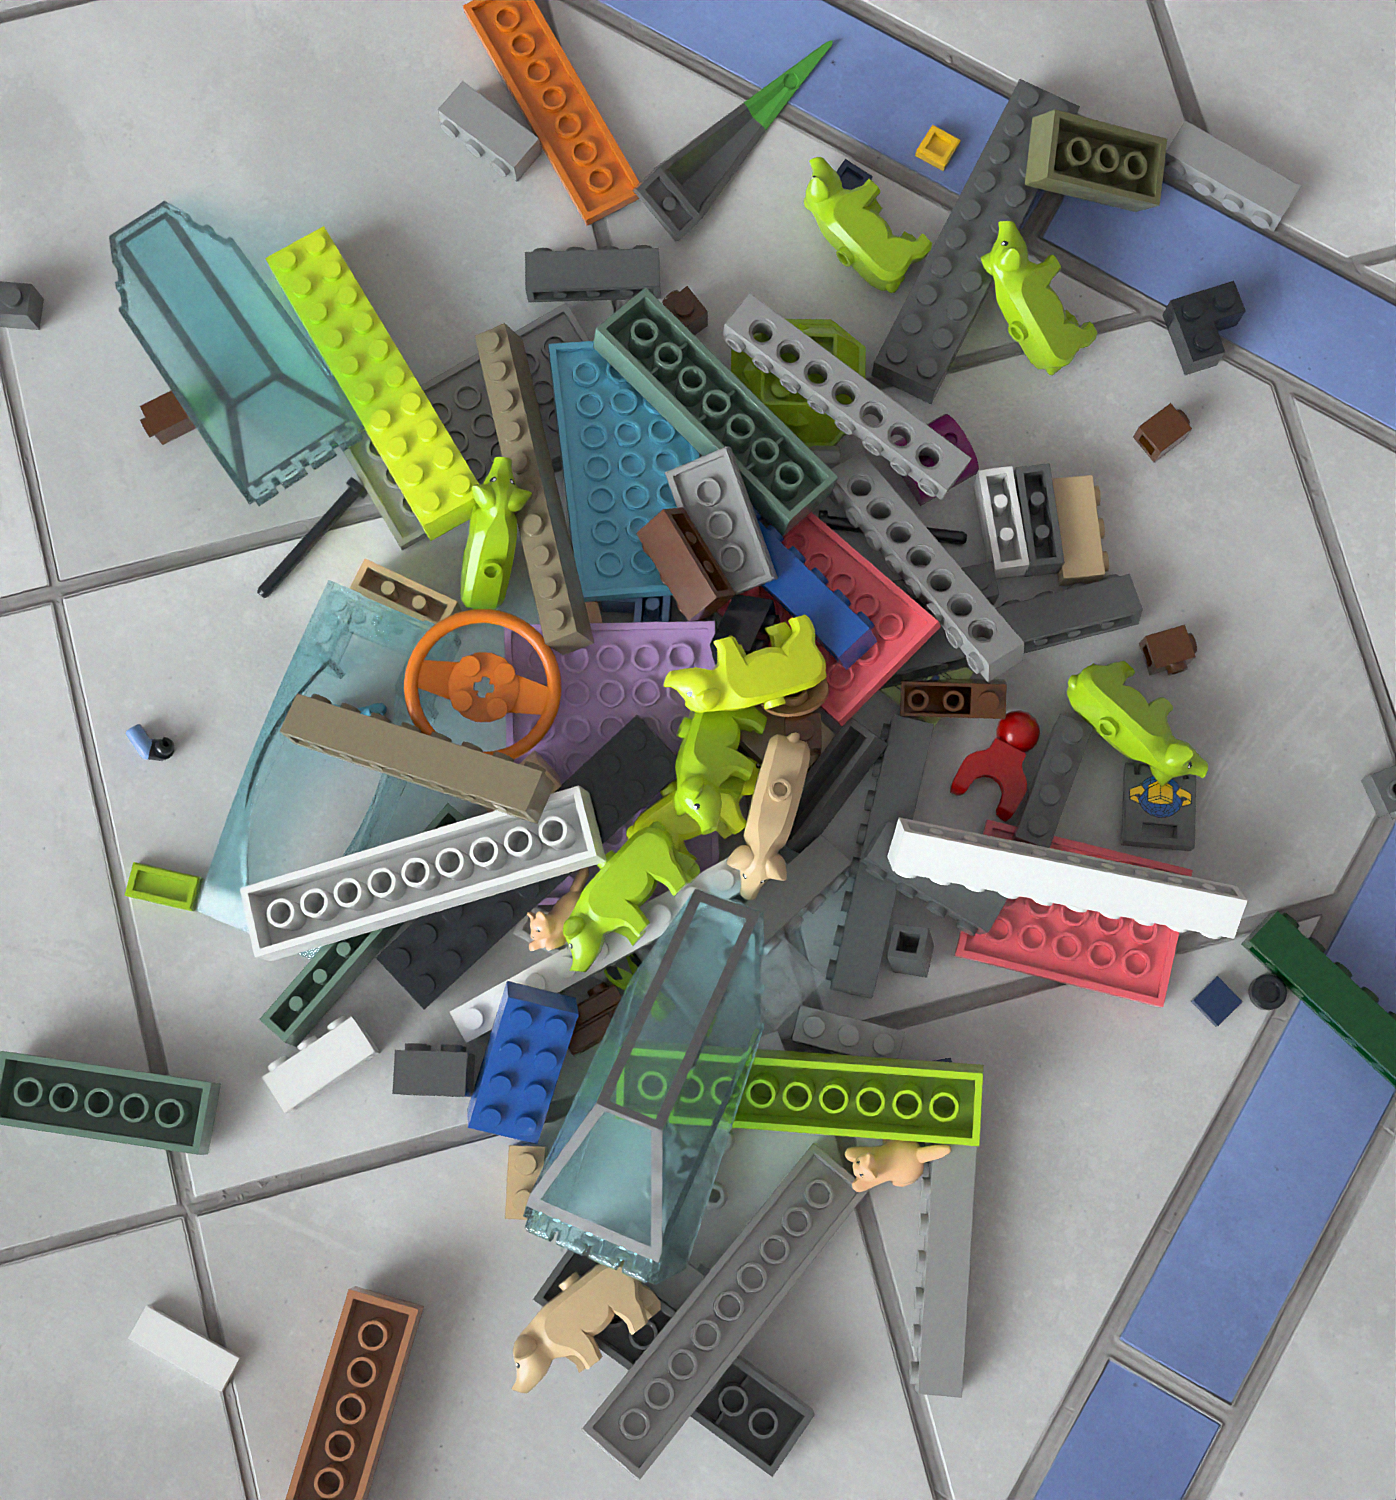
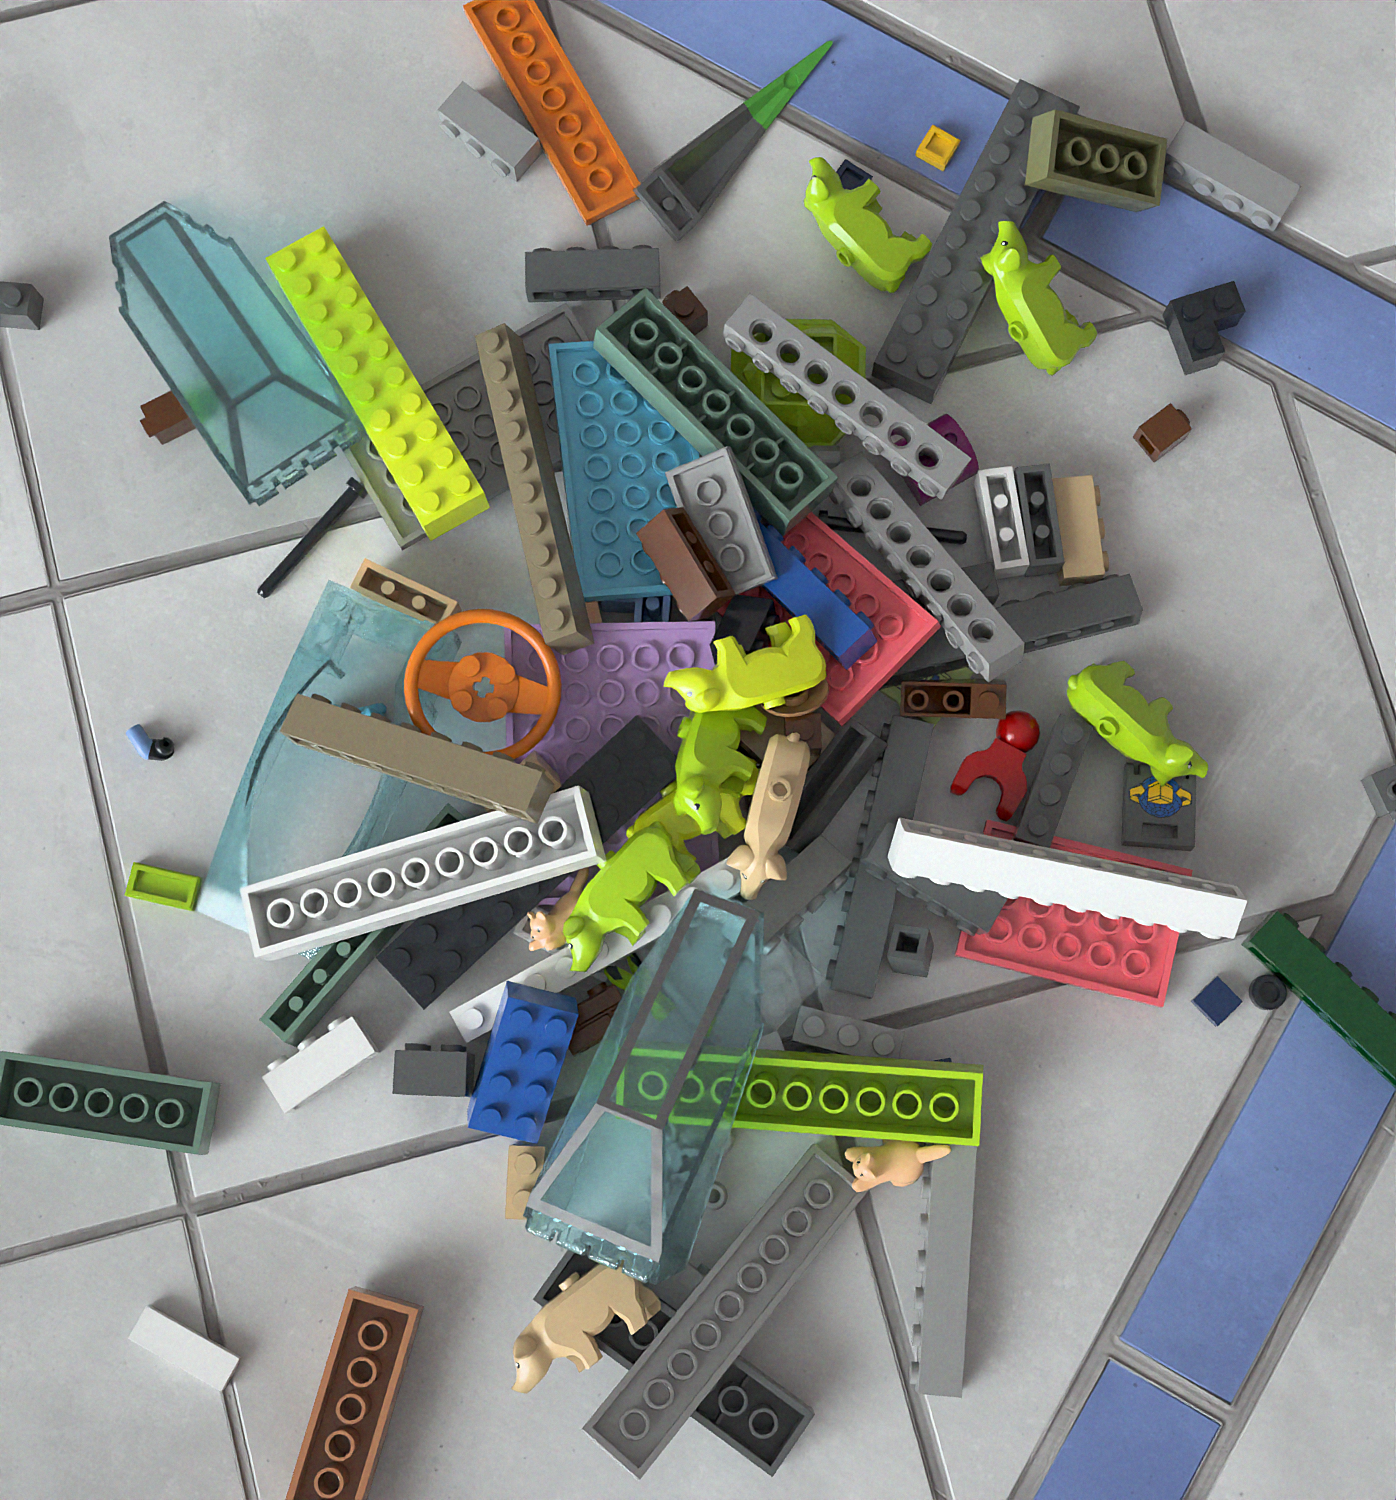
lime animal [460,457,532,610] -> none
reddish brown brick [1139,625,1197,676] -> none

